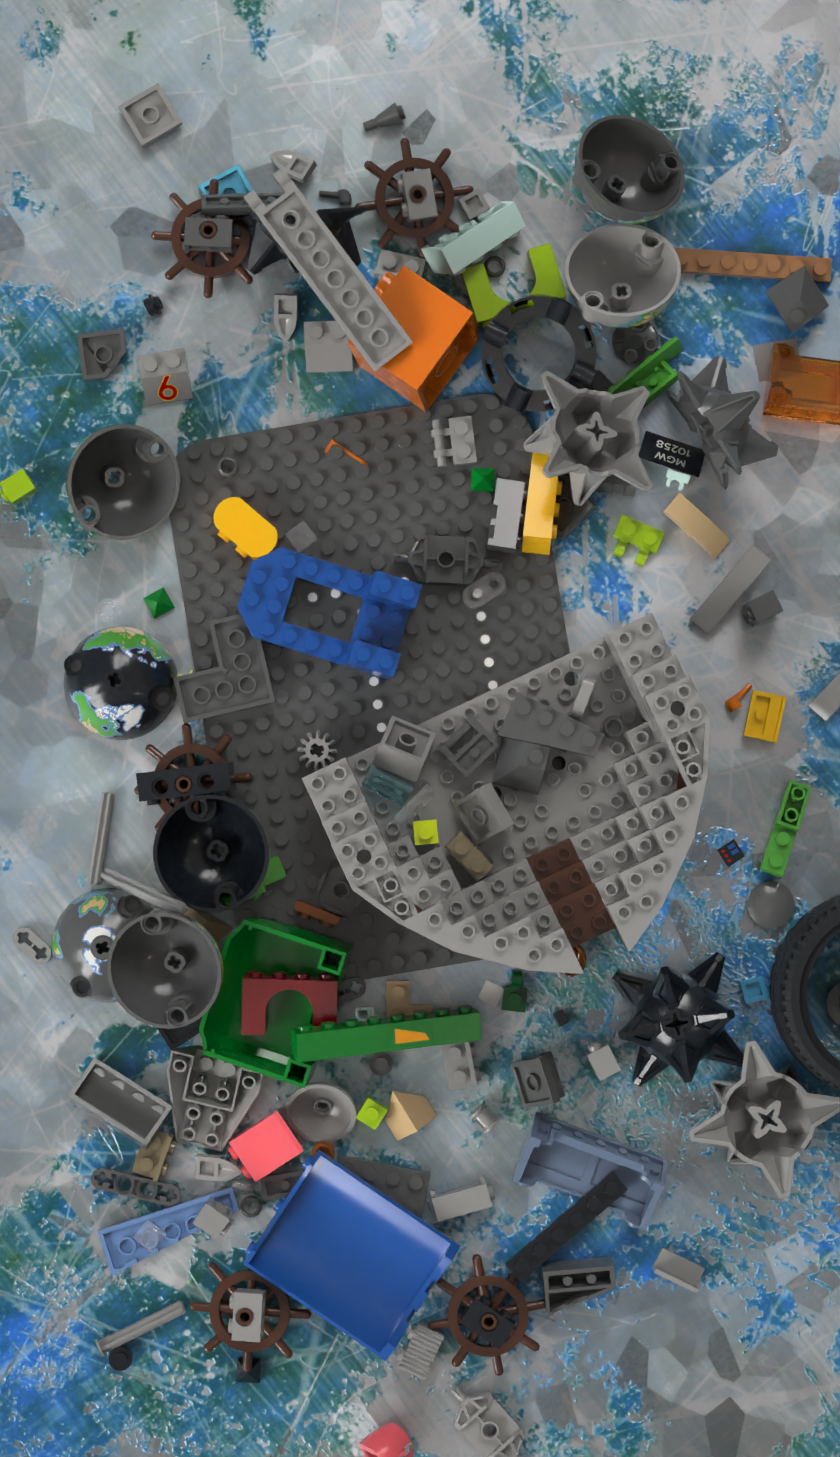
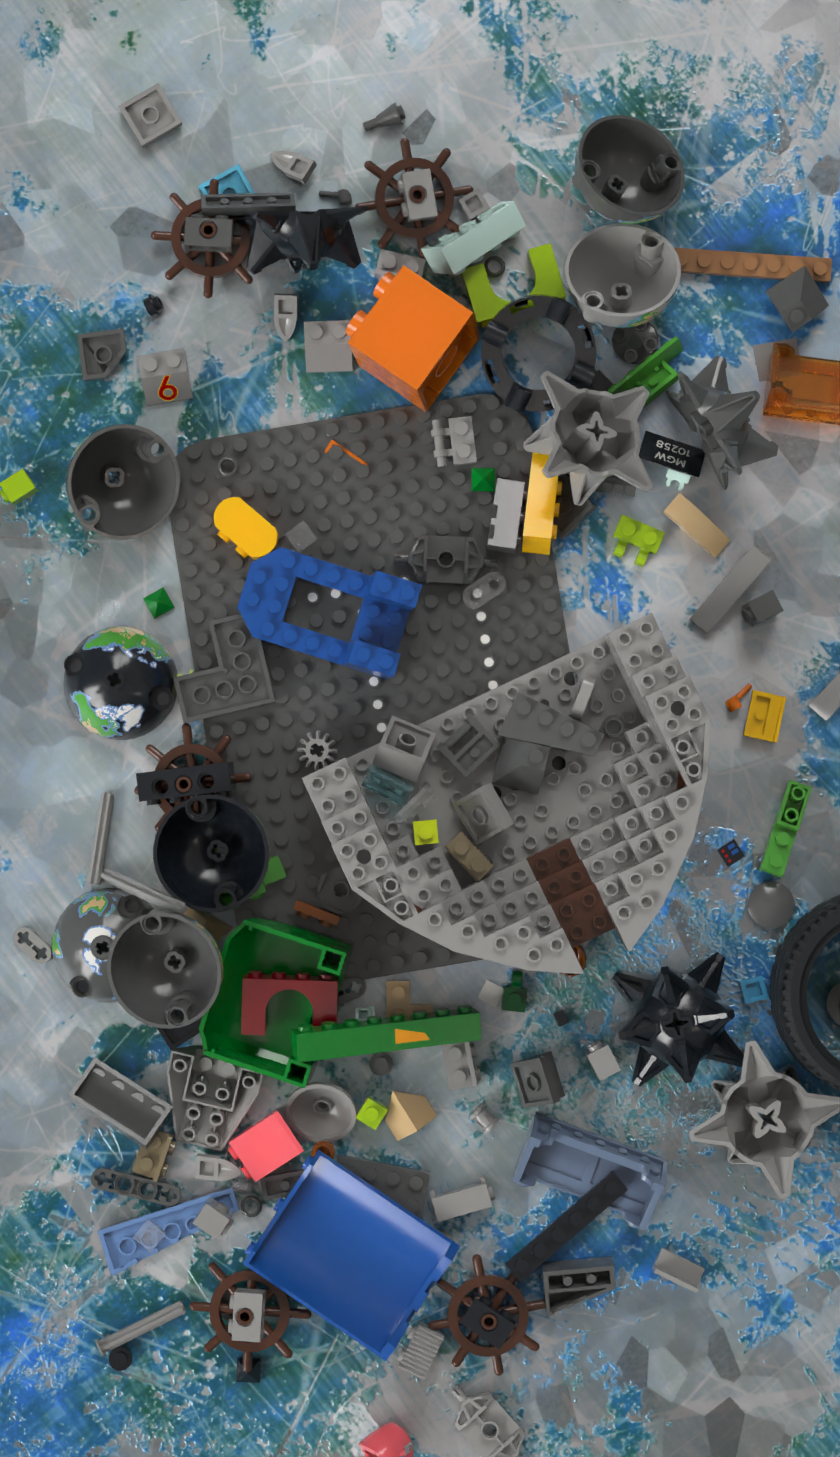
light grey hinge [243,168,413,372] -> none

